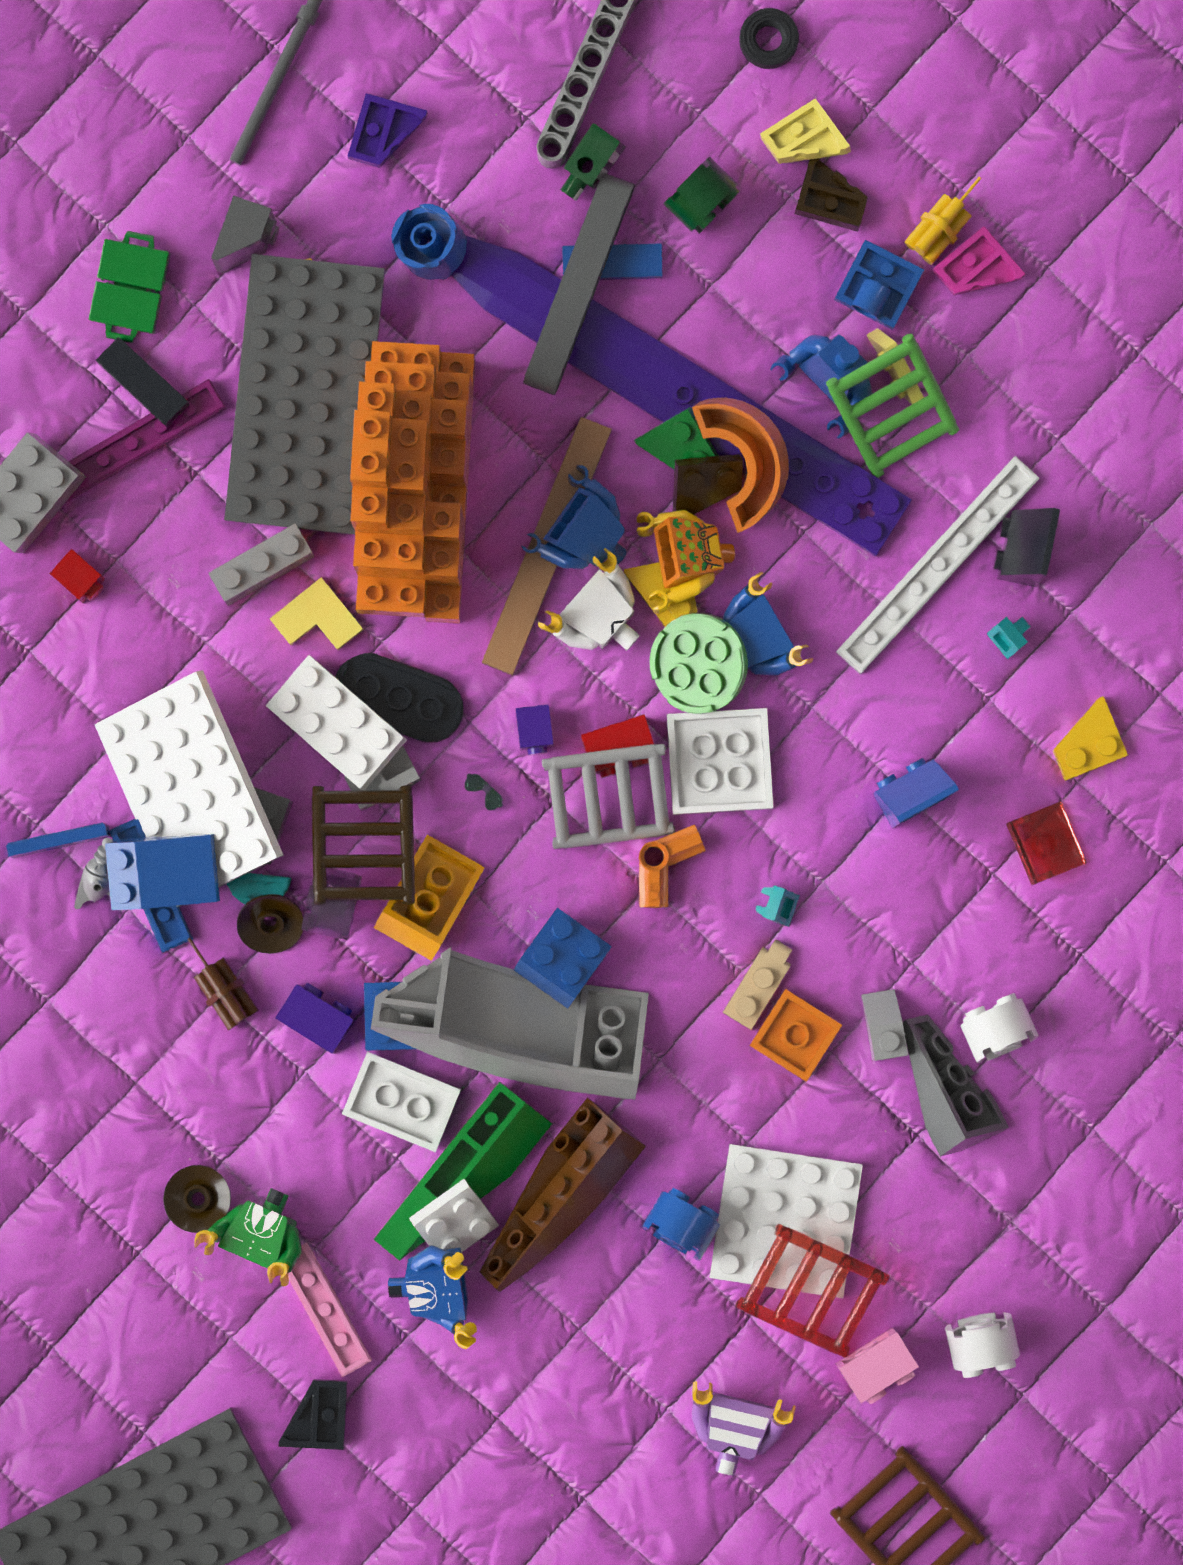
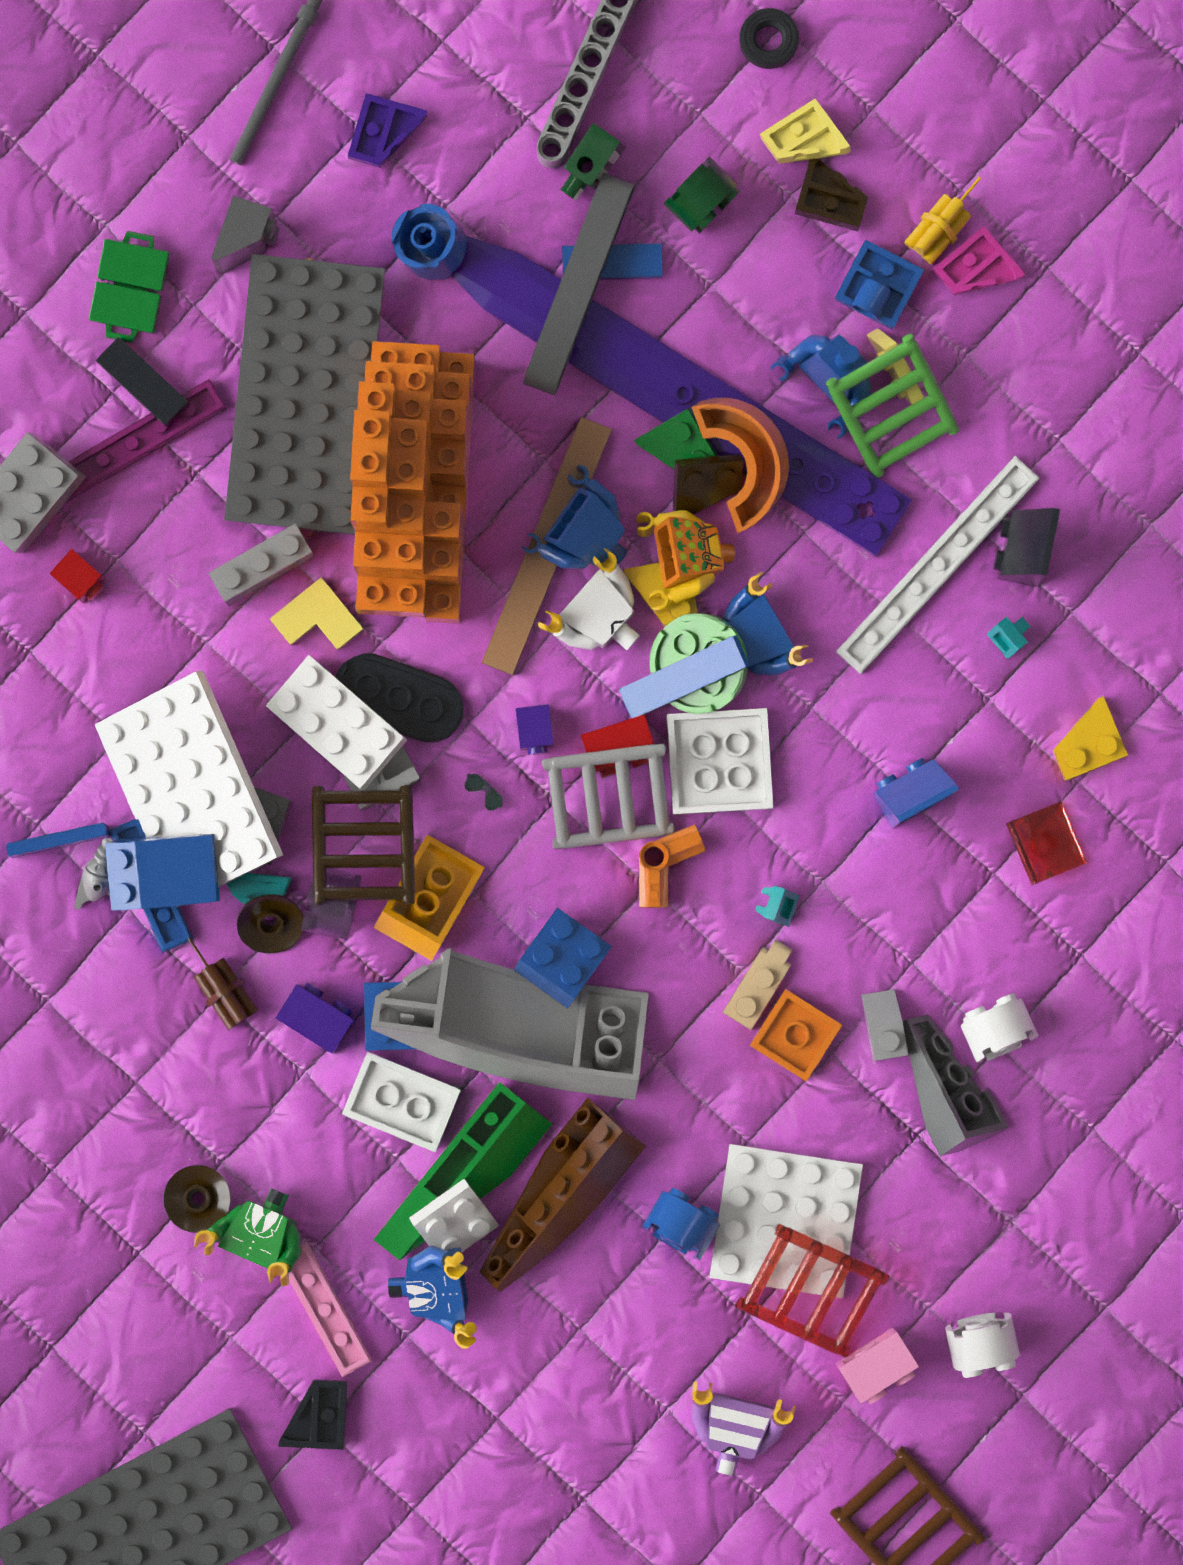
none -> tile [619,635,750,718]

